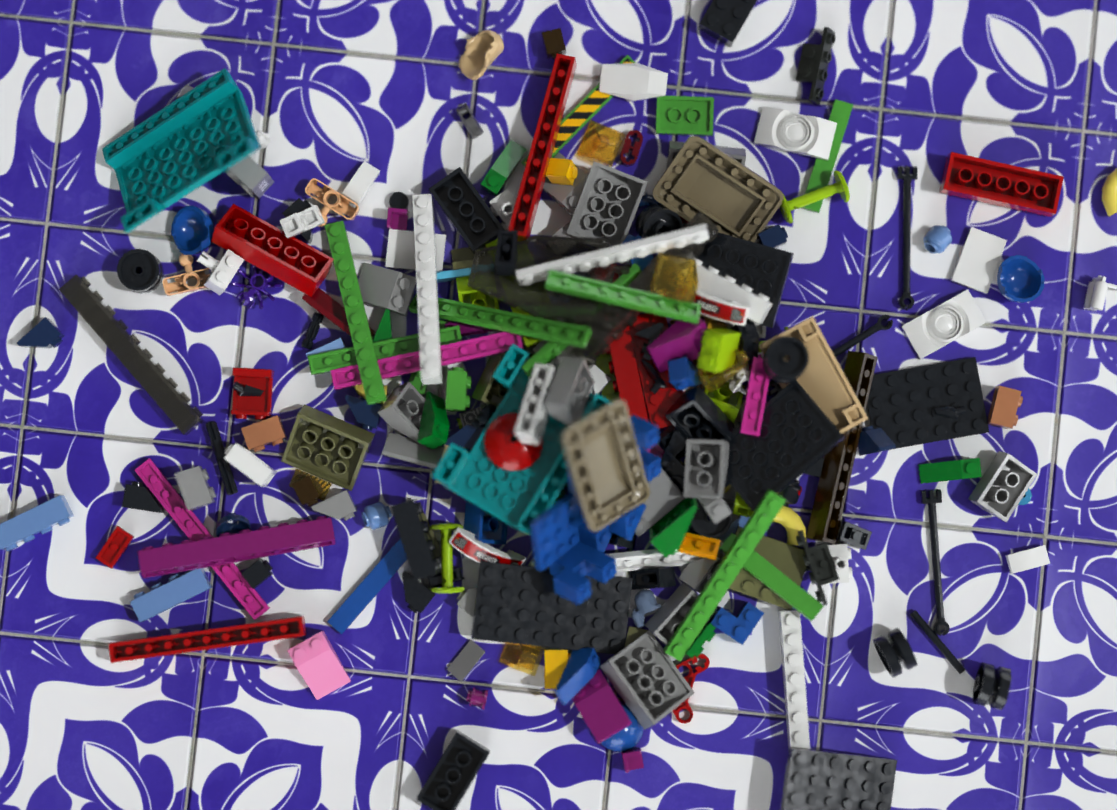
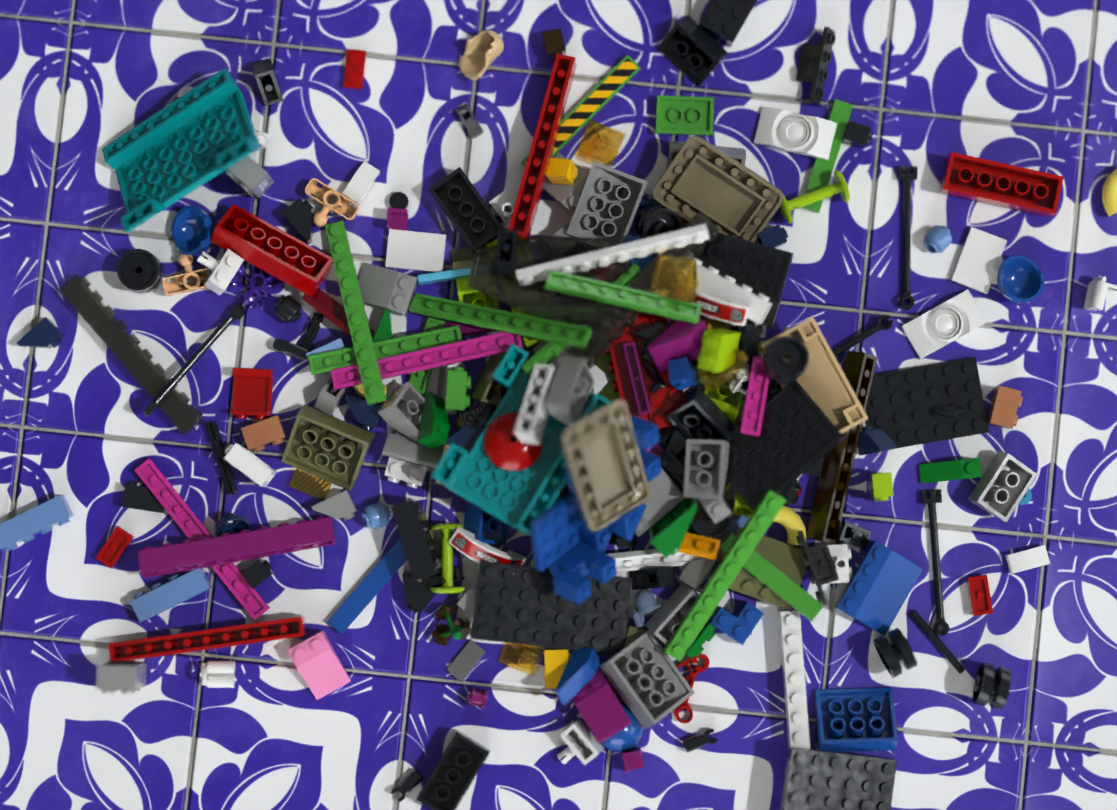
light grey slope [174,466,216,511] -> none
black bar [232,381,264,396] -> none
white slope [280,205,325,238] -> none
dark brown brick [292,476,321,507] -> none
white brick [412,194,443,385] -> none
green slope [481,139,527,197] -> none
white piece [599,63,668,101] -> none
dark red beam [620,130,643,166] -> none
none -> light grey brick [96,662,147,694]
none -> black hinge [143,303,246,416]
none -> white piece [199,661,236,688]
none -> black slope [252,58,283,106]
none -> black head [273,295,302,323]
none -> black bar [273,339,309,361]
none -> light grey slope [314,376,348,416]
none -> red plate [343,49,366,90]
none -> white brick [384,457,428,489]
none -> black bar [391,769,424,802]
none -> dark brown plant [432,605,471,646]
none -> white brick [557,719,604,765]
none -> magenta piece [622,342,651,416]
none -> black slope [657,15,728,86]
none -> black bar [682,729,718,753]
none -> blue slope [815,687,898,752]
none -> blue slope [835,540,923,636]
none -> black brick [842,121,873,149]
none -> lime brick [866,473,894,501]
none -> red plate [967,575,993,616]

